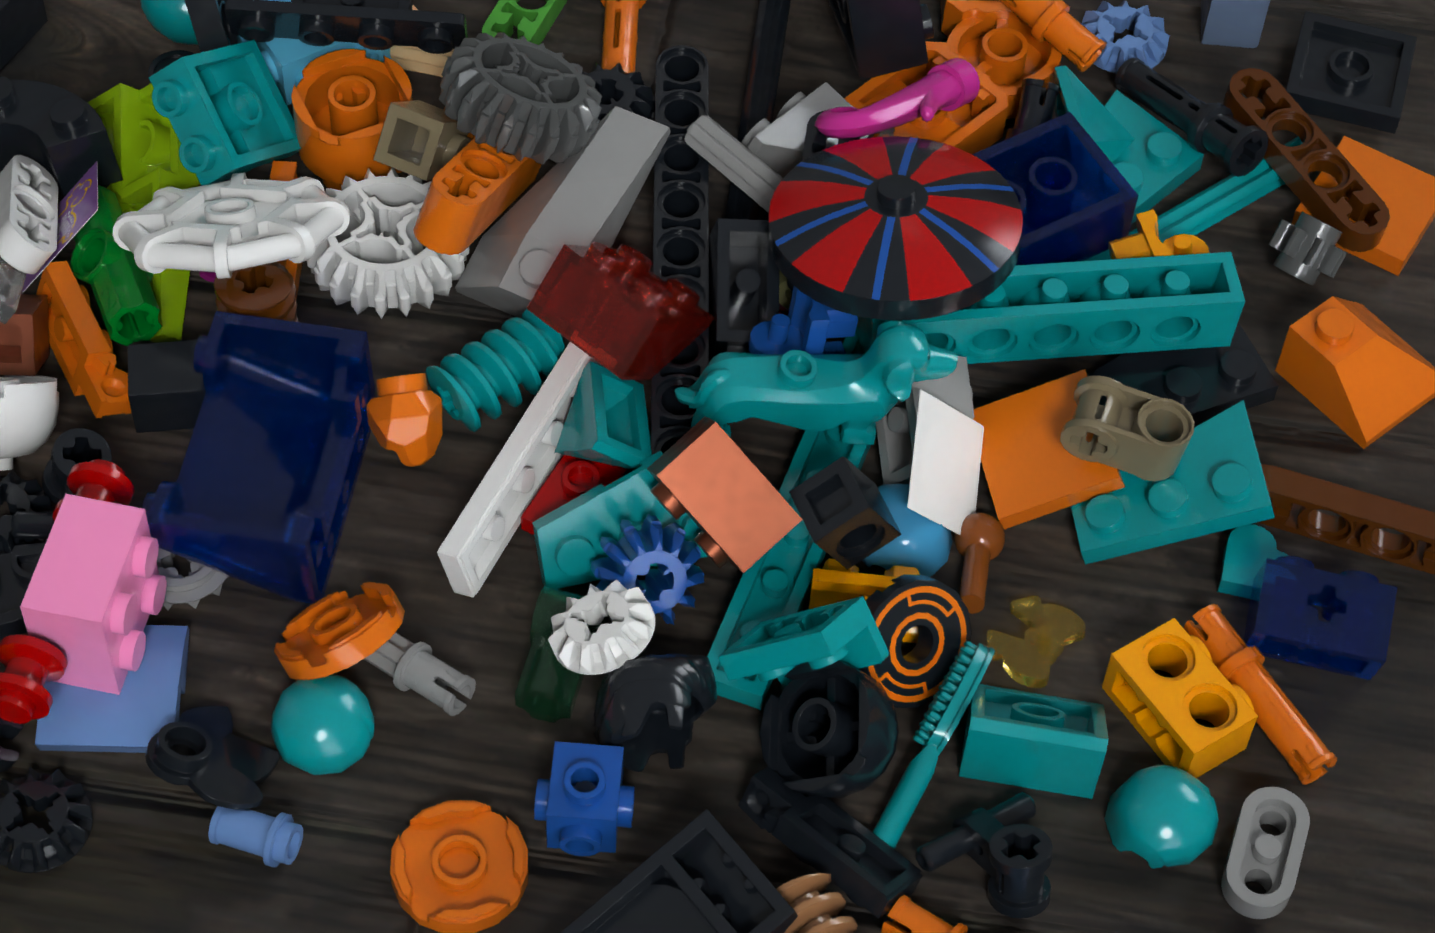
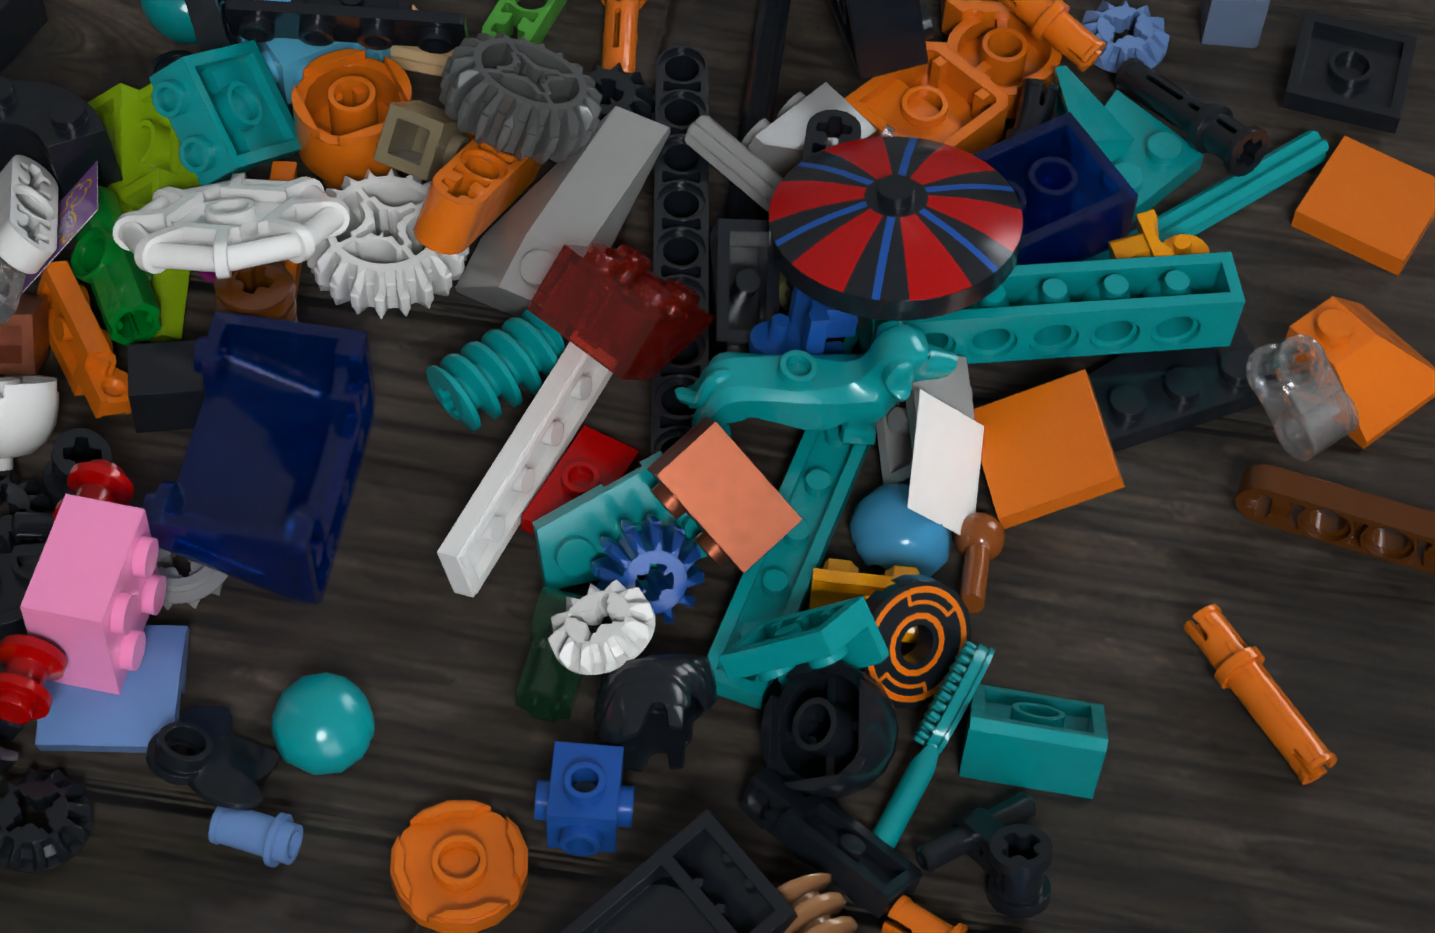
orange tile [274,582,405,680] -> none
light grey axle [364,632,476,716] -> none
orange rock [367,373,443,467] -> none
teal slope [554,361,652,470] -> none
black brick [789,456,902,570] -> none
dark pink plant [815,58,980,139] -> none
clear yellow piece [987,596,1086,689] -> none
dark tan piece [1060,375,1195,482] -> none
teal wing [1071,400,1275,565] -> none
light orange brick [1102,618,1258,778] -> none
teal hair [1104,764,1219,869] -> none
teal tile [1217,524,1299,603] -> none
light grey plate [1221,787,1310,919] -> none
reddish brown beam [1223,68,1390,252] -> none
clear blue brick [1243,556,1397,680] -> none
dark grey gear [1268,211,1347,285] -> none
none -> clear piece [1246,335,1359,461]

